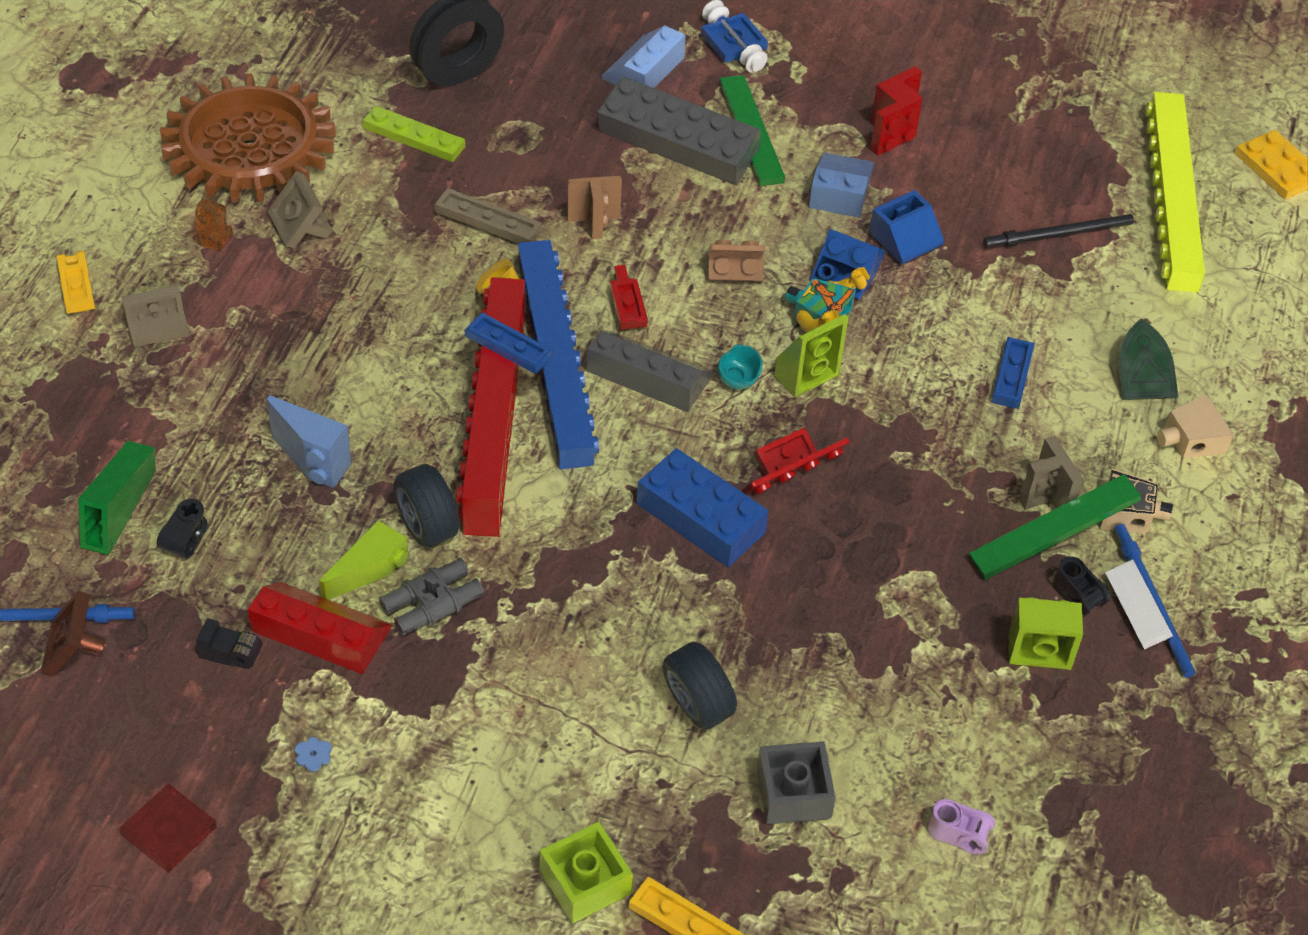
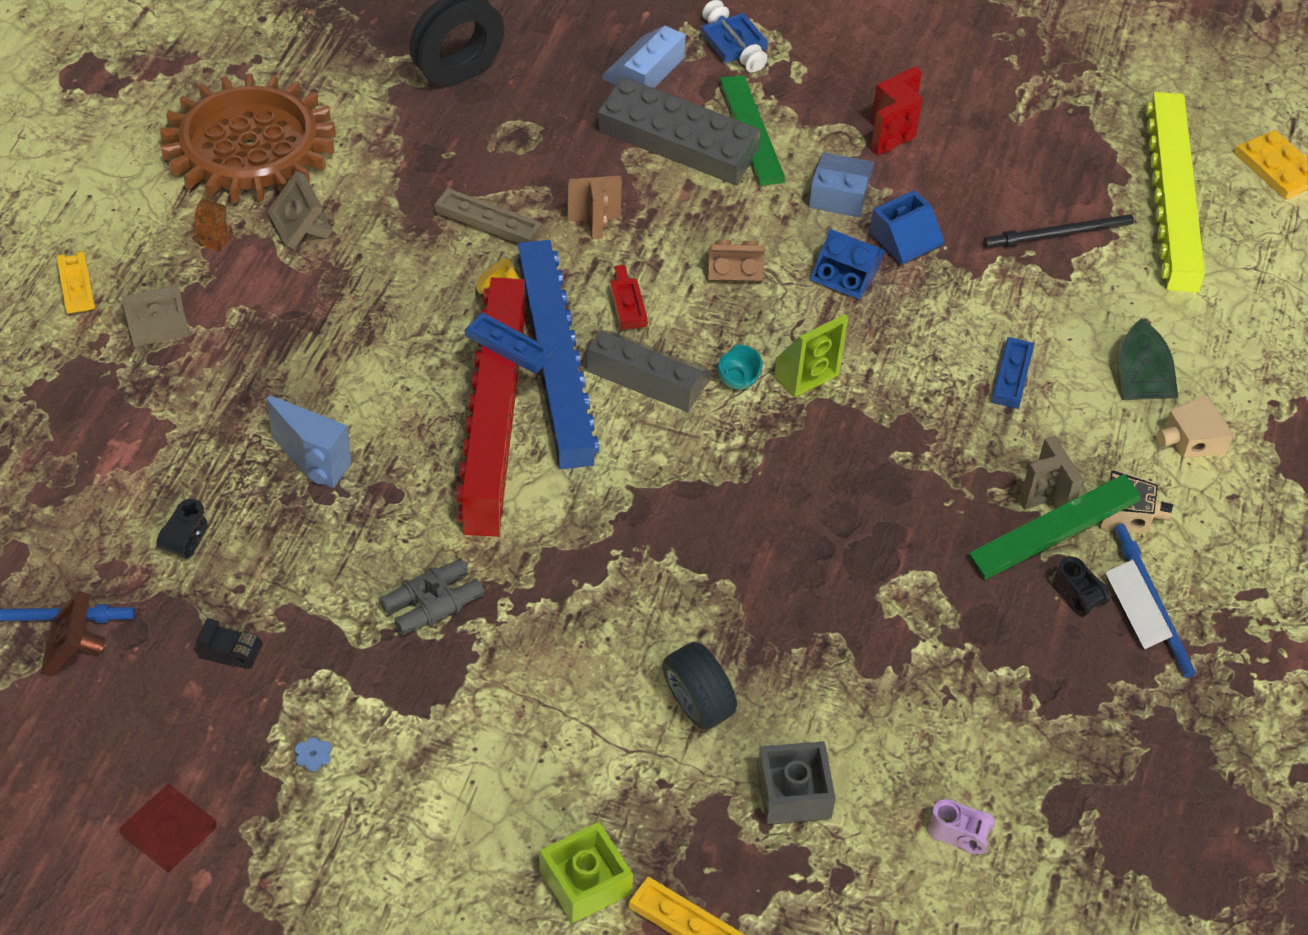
green slope [78,440,156,555] -> none
red slope [247,582,392,675] -> none
lime slope [319,520,409,600] -> none
lime plate [362,106,465,162] -> none
black wheel [393,464,460,547] -> none
blue brick [637,448,769,568] -> none
red bracket [742,427,850,495] -> none
torso [785,267,870,333] -> none
lime brick [1008,597,1083,670] -> none

